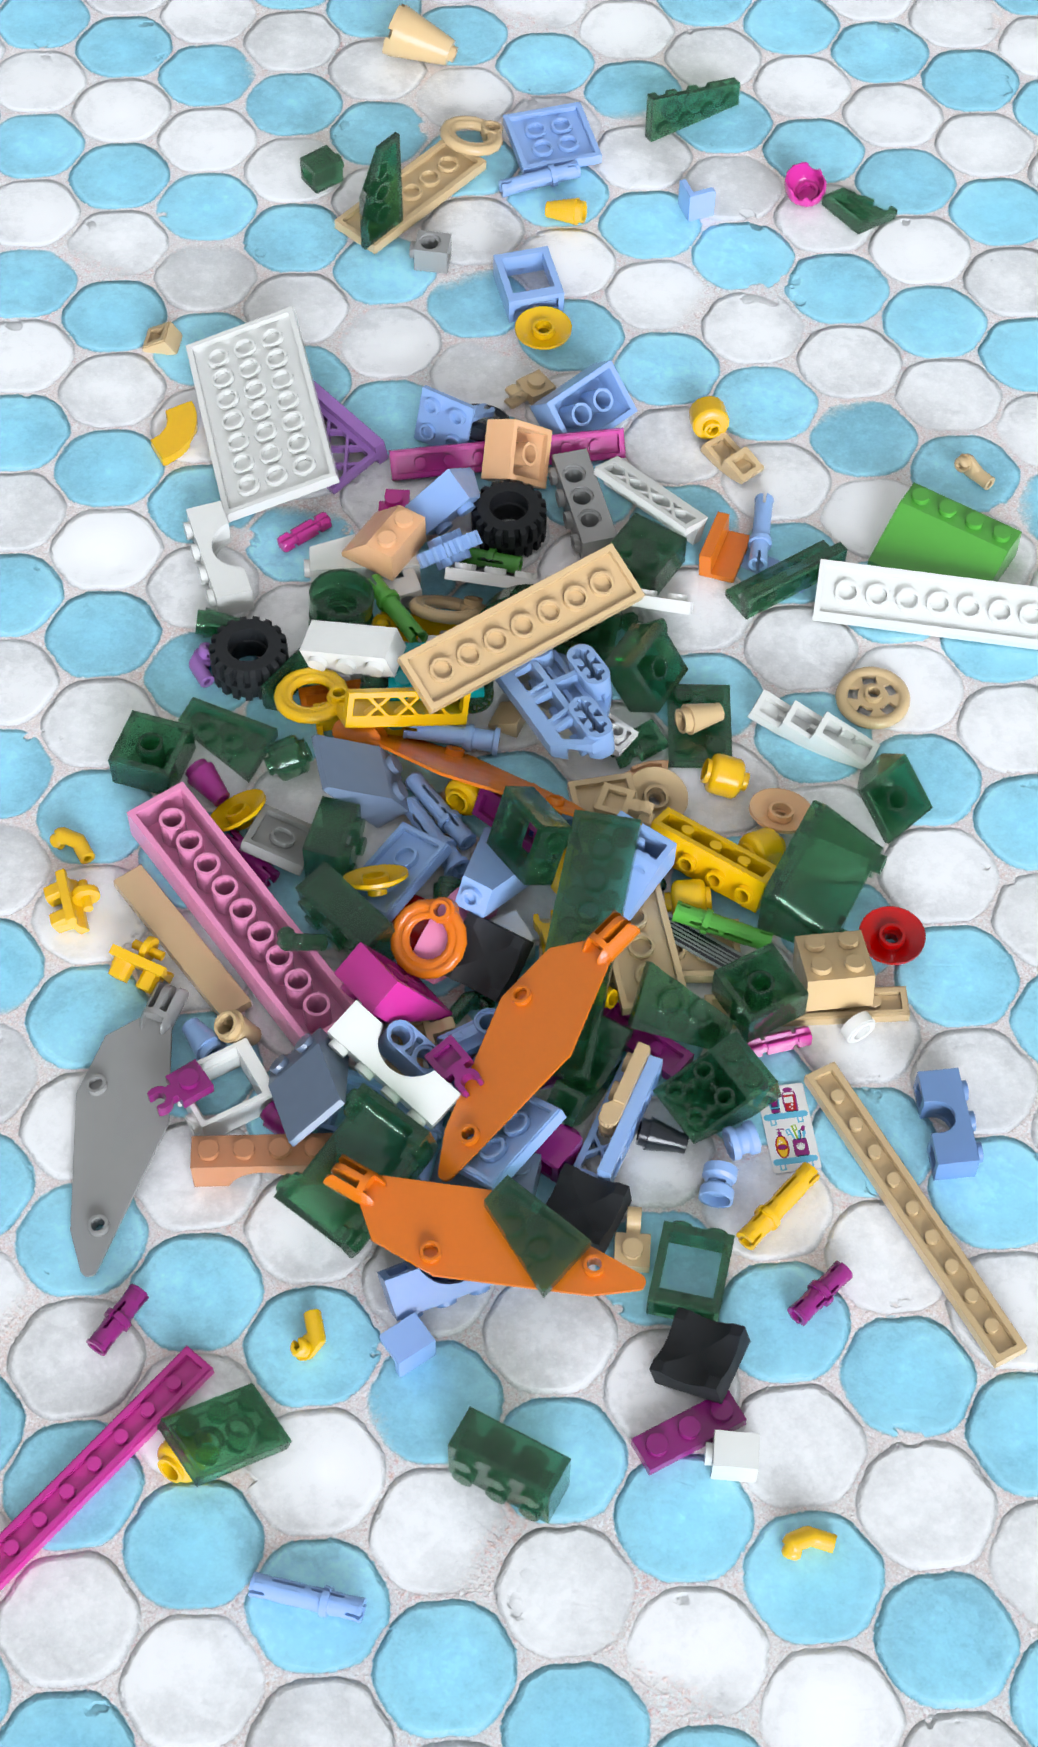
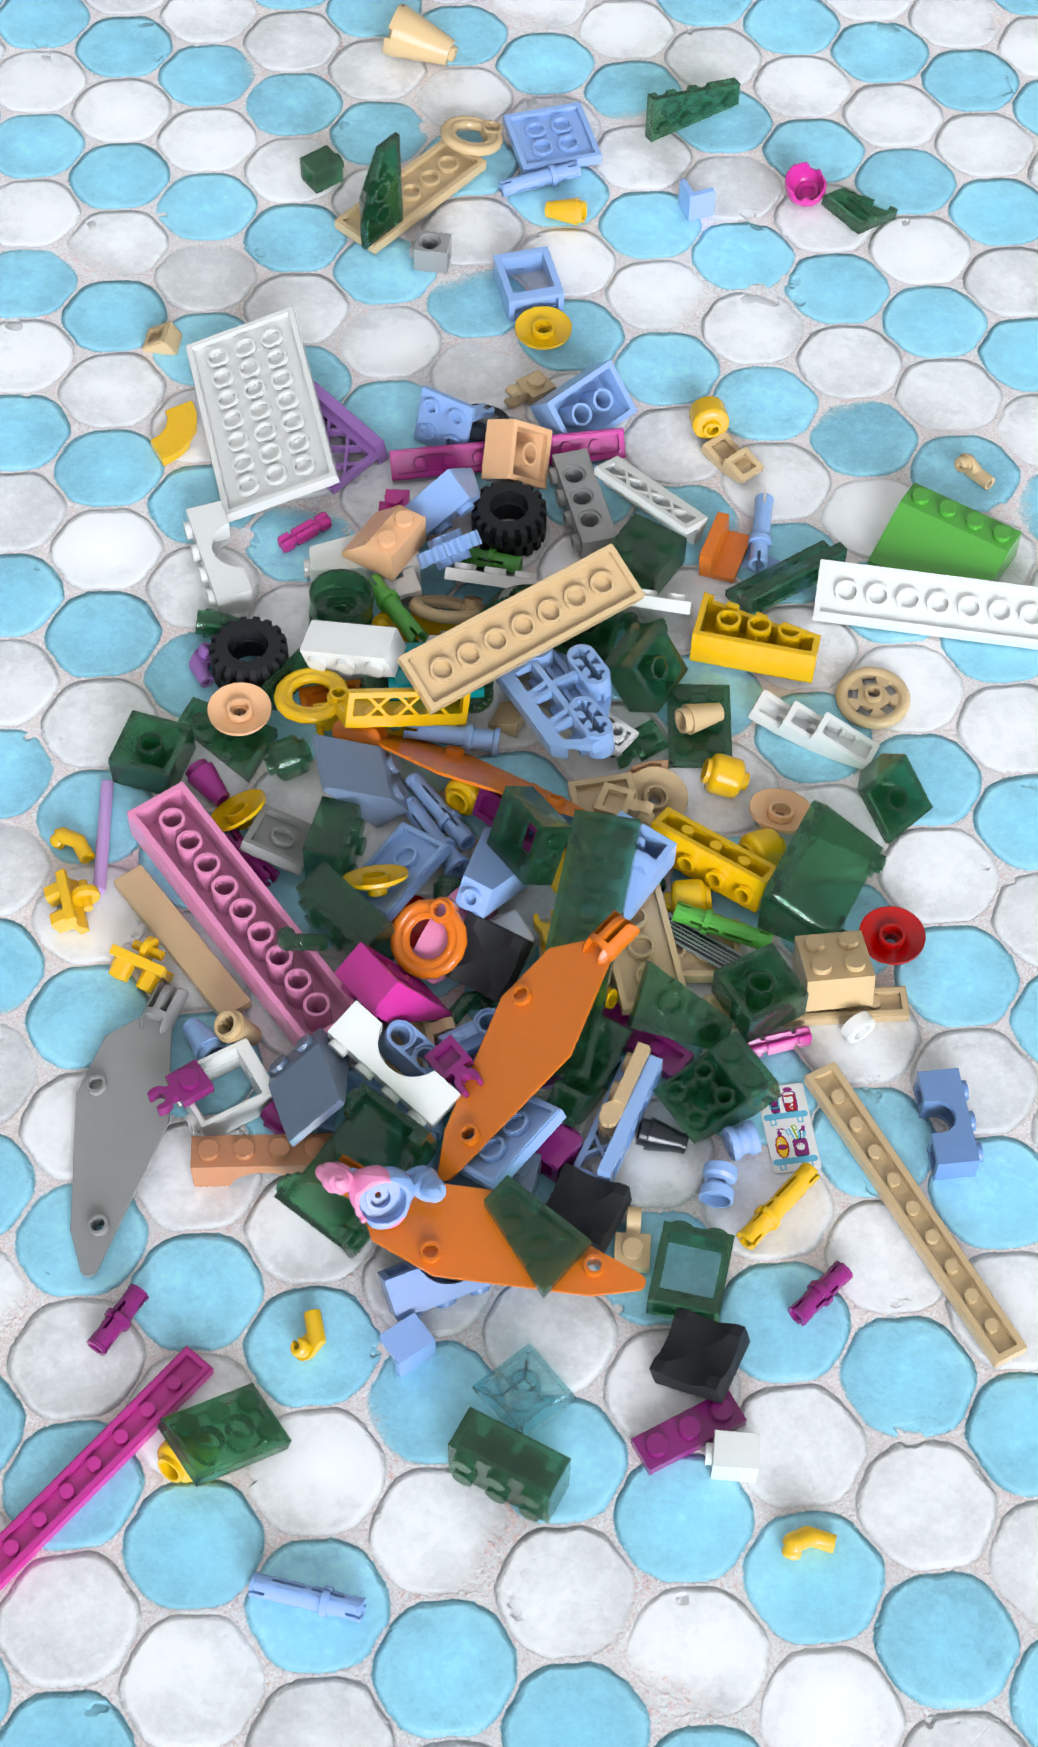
none -> lavender bar [93,780,114,895]
none -> light nougat dish [207,682,272,736]
none -> light blue hair [314,1162,446,1230]
none -> clear light blue slope [472,1343,576,1444]
none -> yellow wedge [690,592,821,683]

